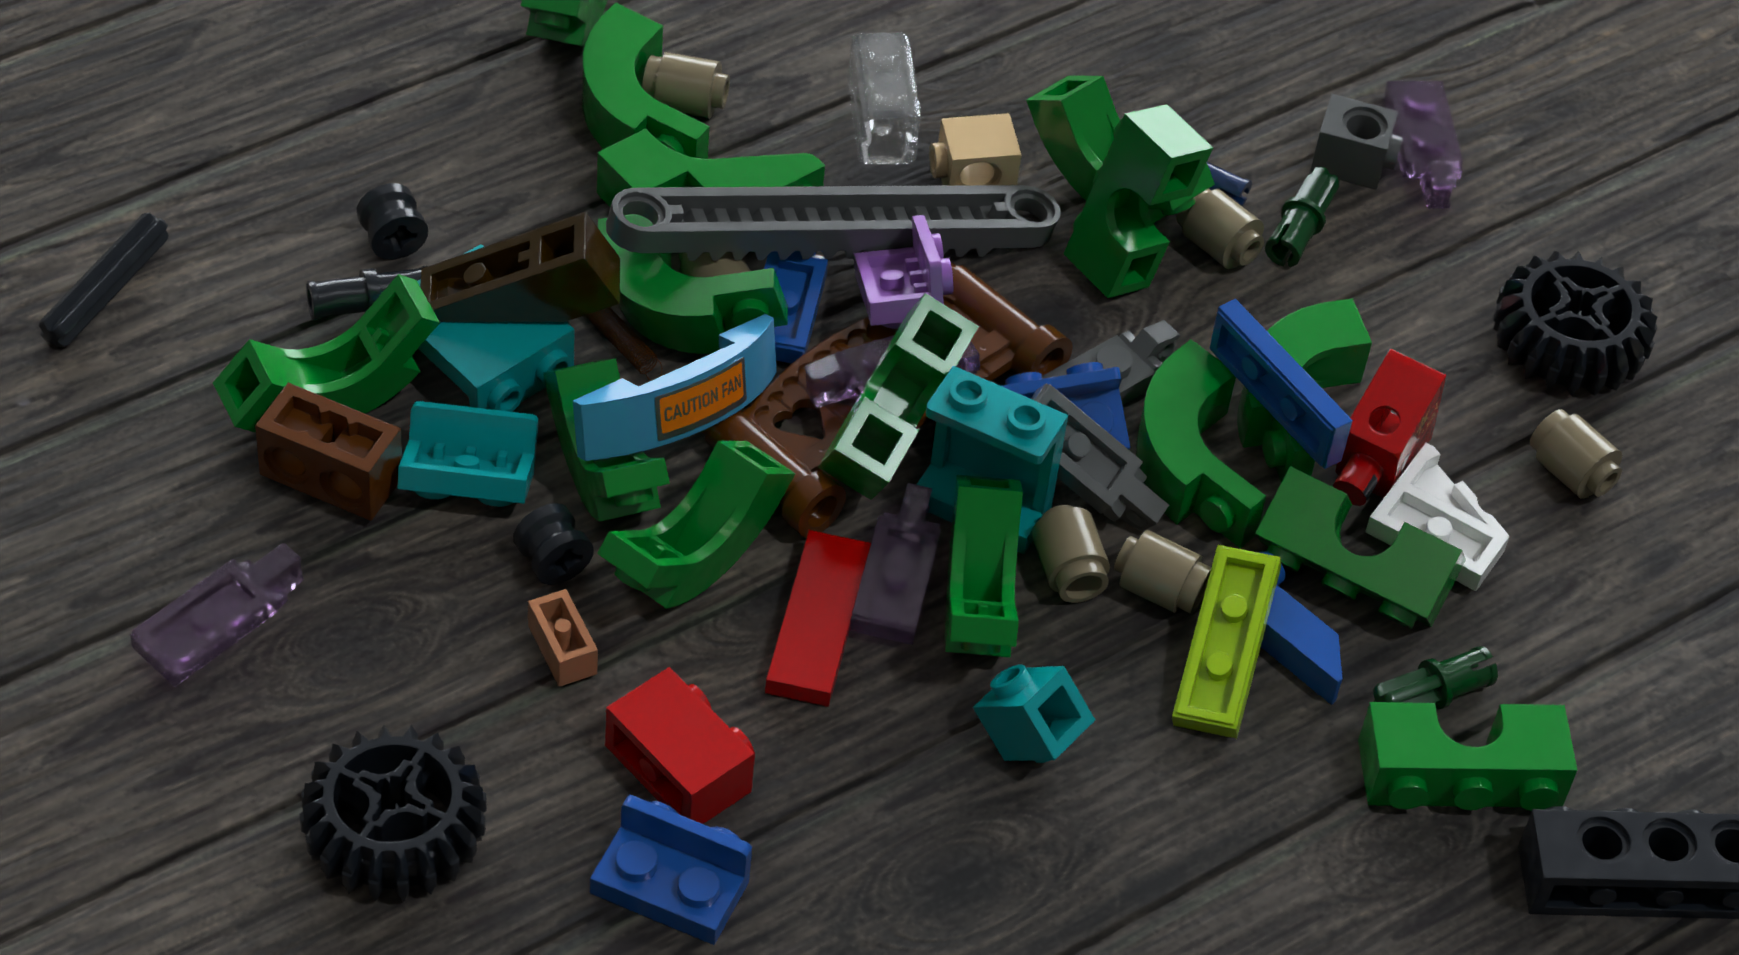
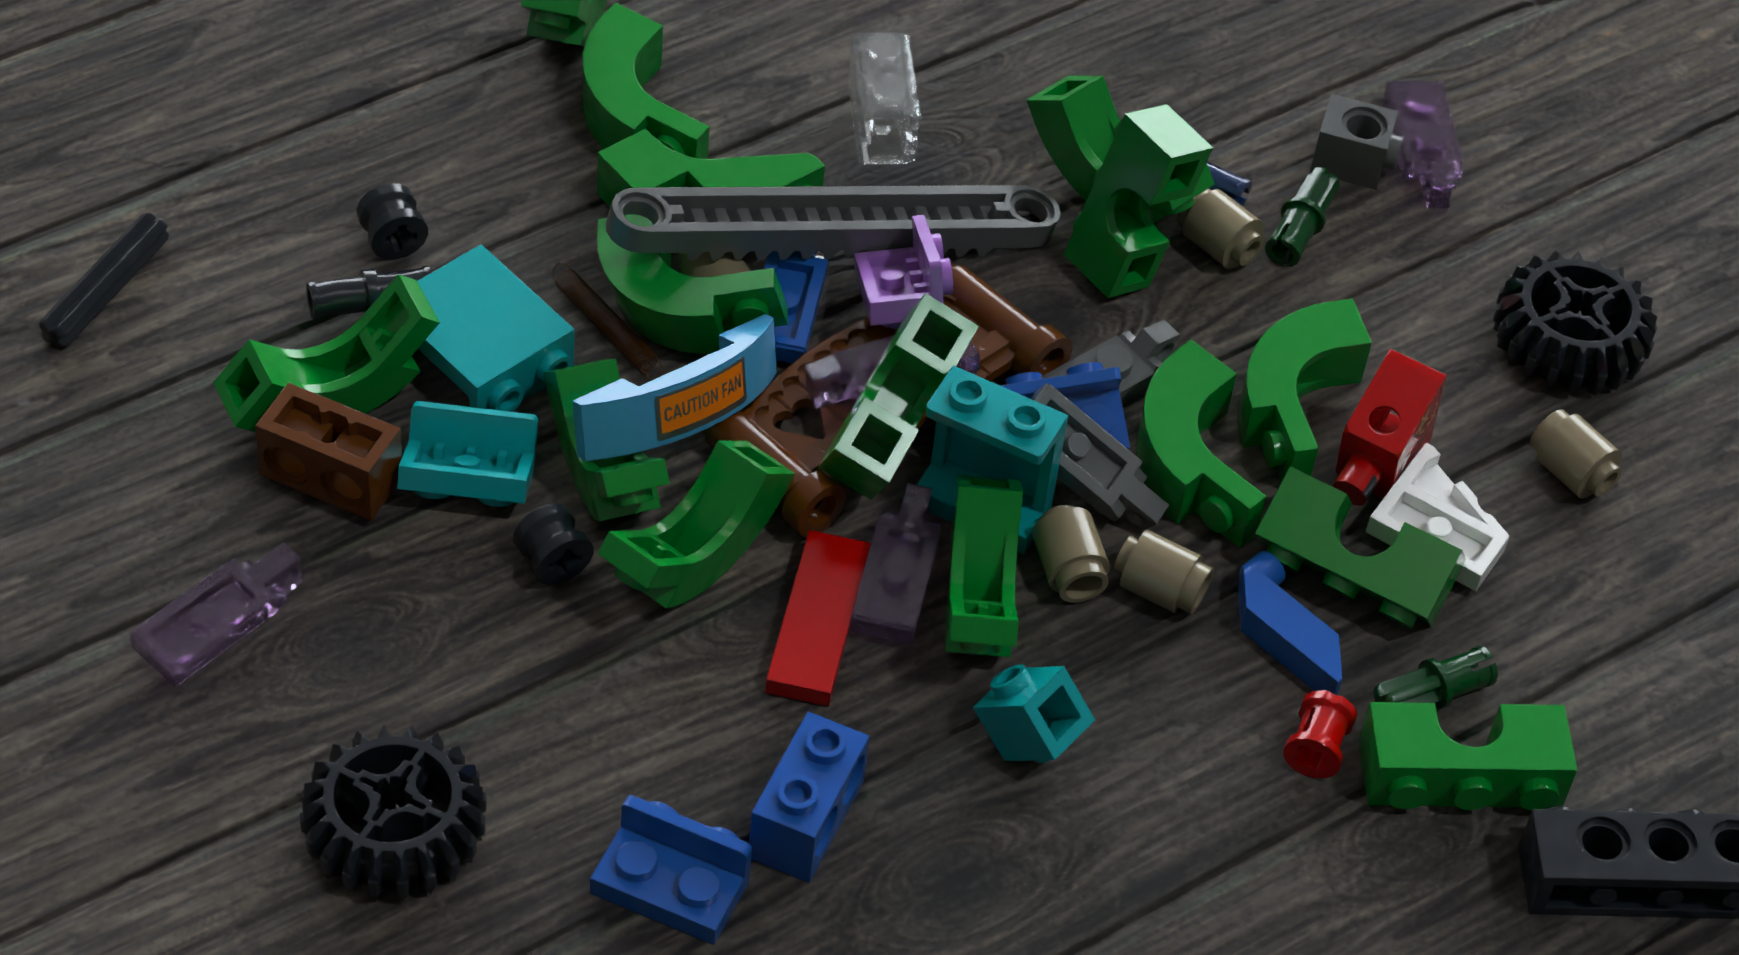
dark brown slope [420,212,620,322] -> none
nougat piece [528,589,598,687] -> none
red brick [605,667,755,824] -> none
dark tan brick [642,52,730,118] -> none
tan brick [929,113,1021,186] -> none
lime tile [1172,545,1281,739] -> none
blue tile [1209,298,1353,469] -> none
none -> blue brick [749,711,870,883]
none -> red bush [1283,690,1358,779]

